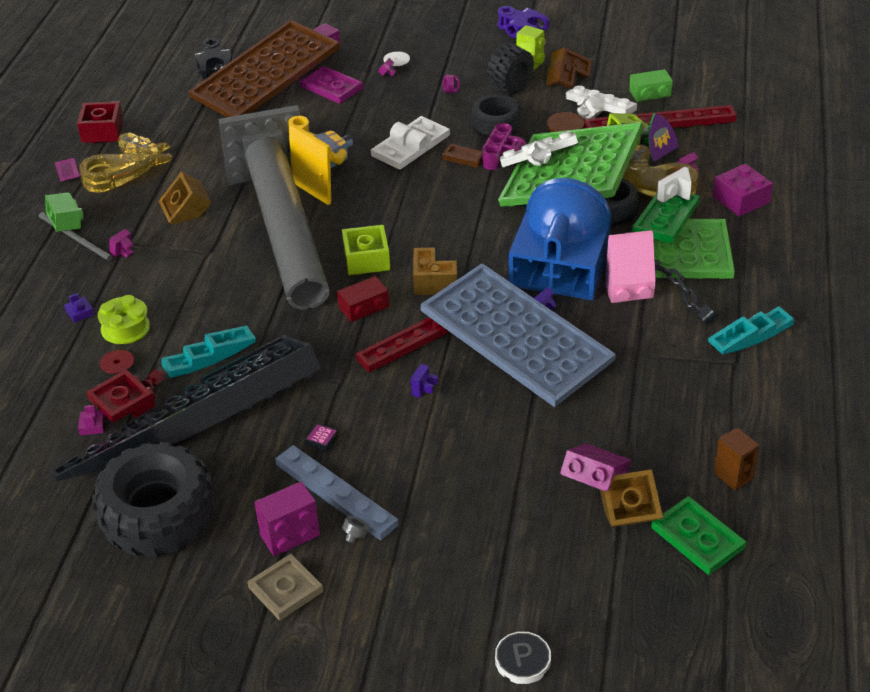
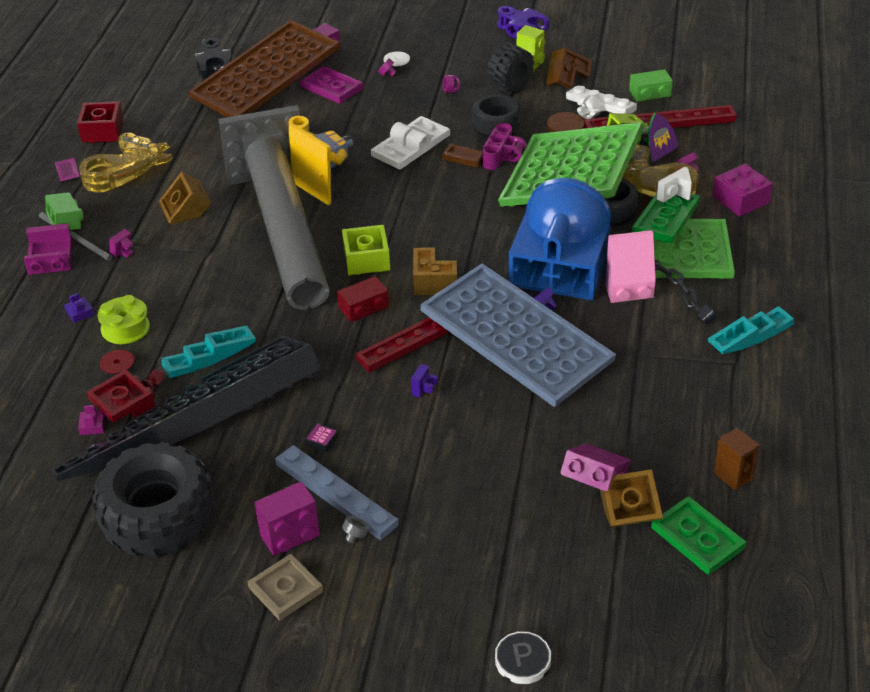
white plate [500,131,578,167] -> none
none -> magenta panel [24,223,73,275]

